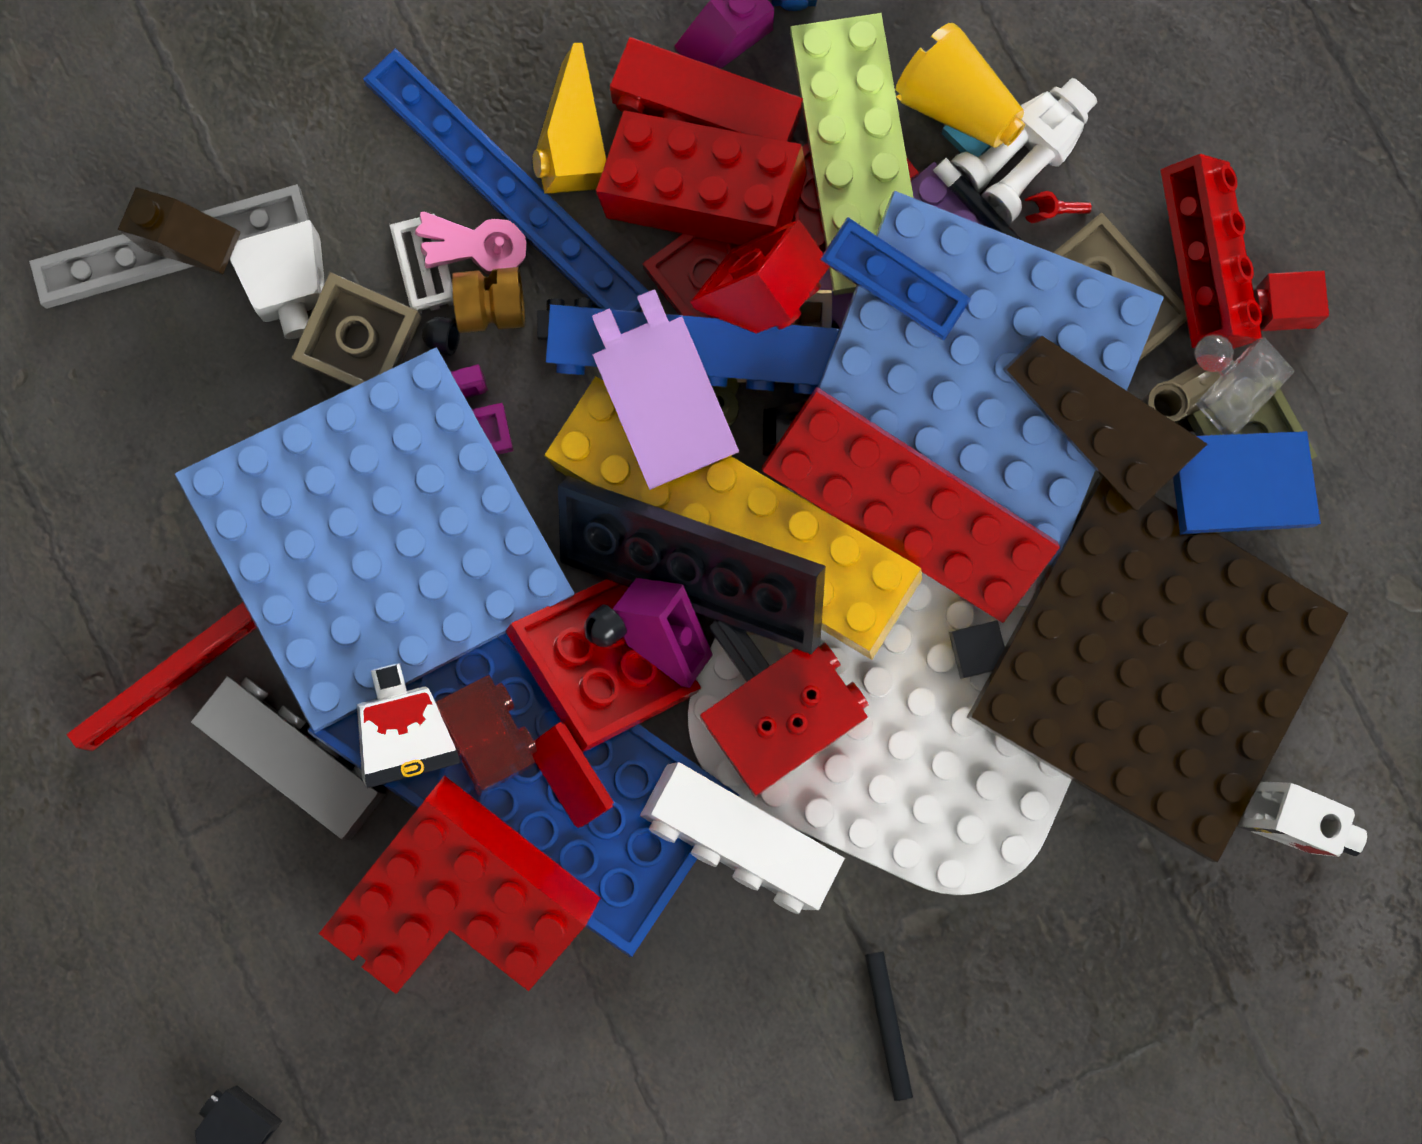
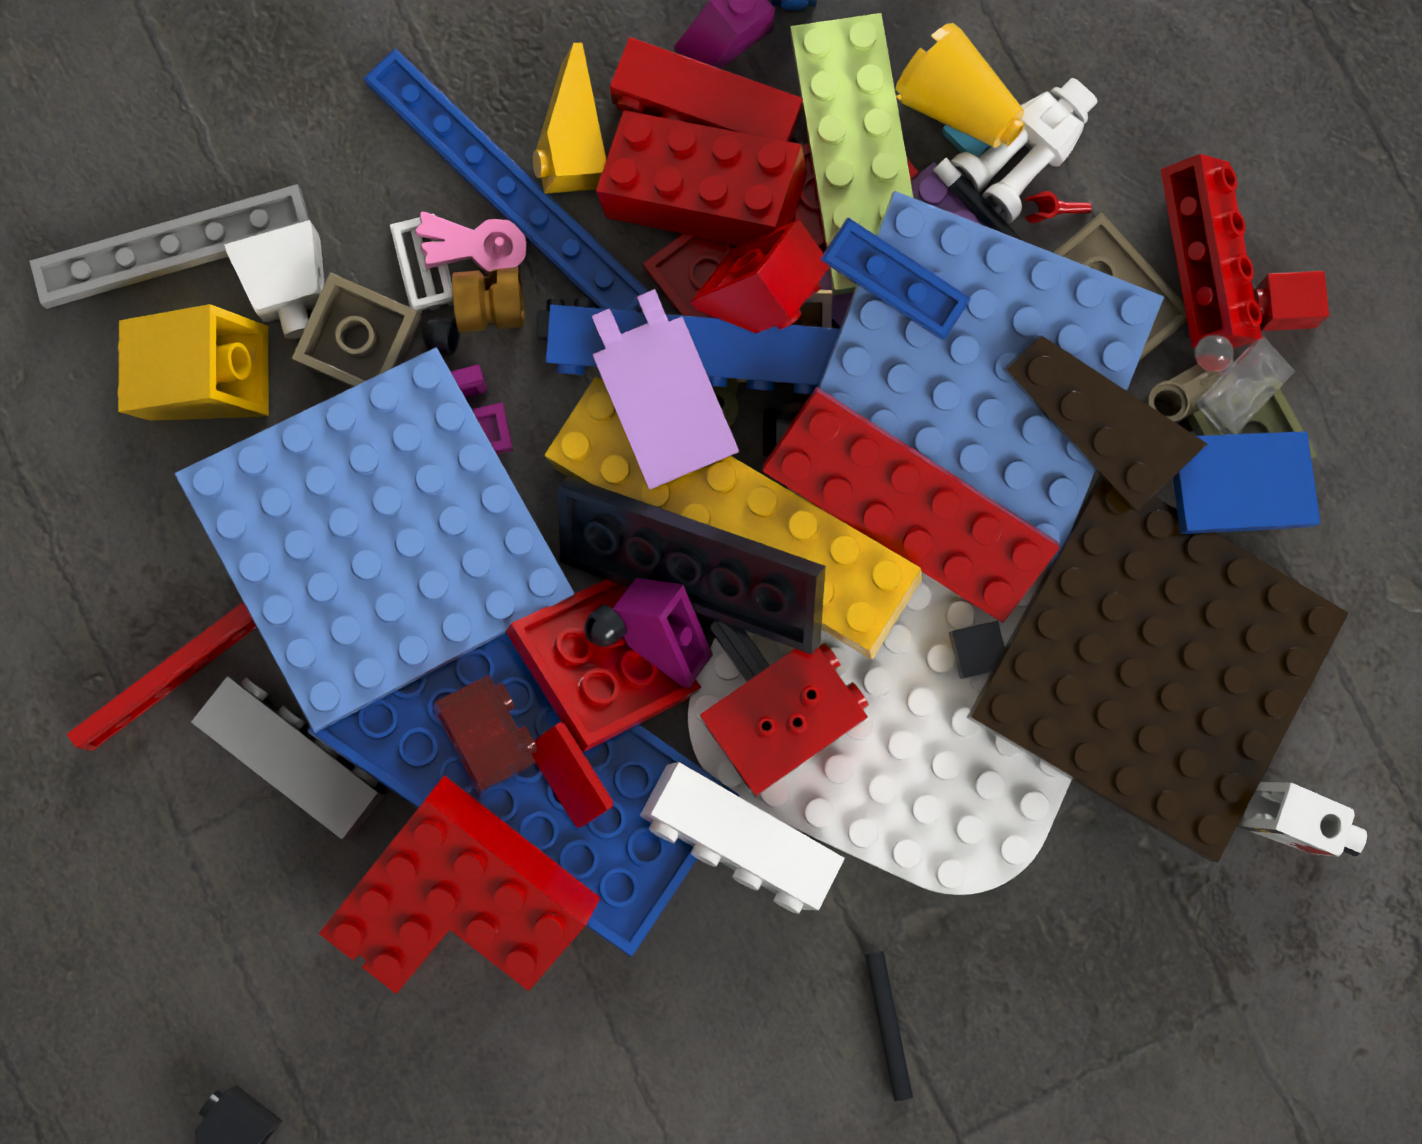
dark brown slope [118,187,241,275] -> none
torso [357,663,461,788] -> none
none -> yellow slope [117,304,269,421]

